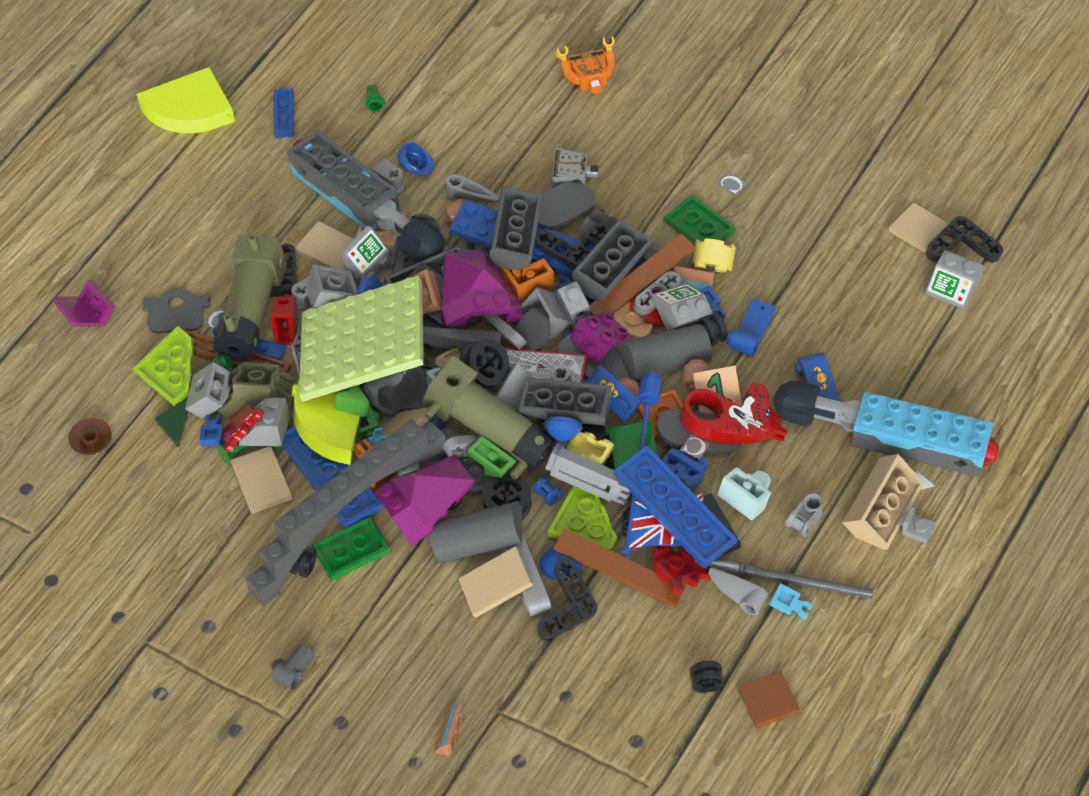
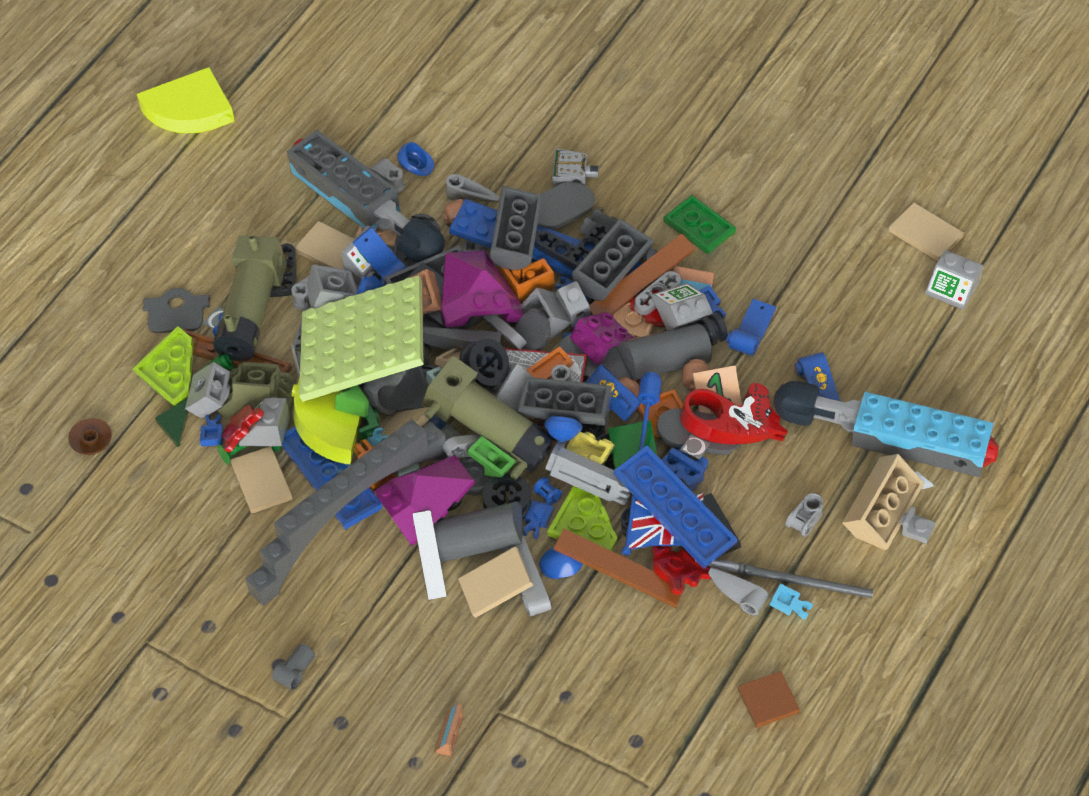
magenta bracket [53,280,115,327] -> none
blue piece [255,339,287,360] -> none
red torso [271,294,298,345] -> none
blue tile [274,88,295,138] -> none
black wheel [289,546,317,578] -> none
green tile [311,516,391,582] -> none
green cone [365,85,385,112] -> none
black beam [537,559,598,641] -> none
orange torso [555,36,615,94] -> none
black wheel [689,660,724,693] -> none
light yellow cylinder [691,239,736,273] -> none
light grey sticker [717,172,748,195] -> none
light aqua brick [718,467,771,521] -> none
black beam [925,216,1003,263] -> none
none -> blue door [352,227,406,286]
none -> white sticker [413,511,446,600]
none -> blue plate [523,500,554,540]
none -> orange tile [526,346,573,379]

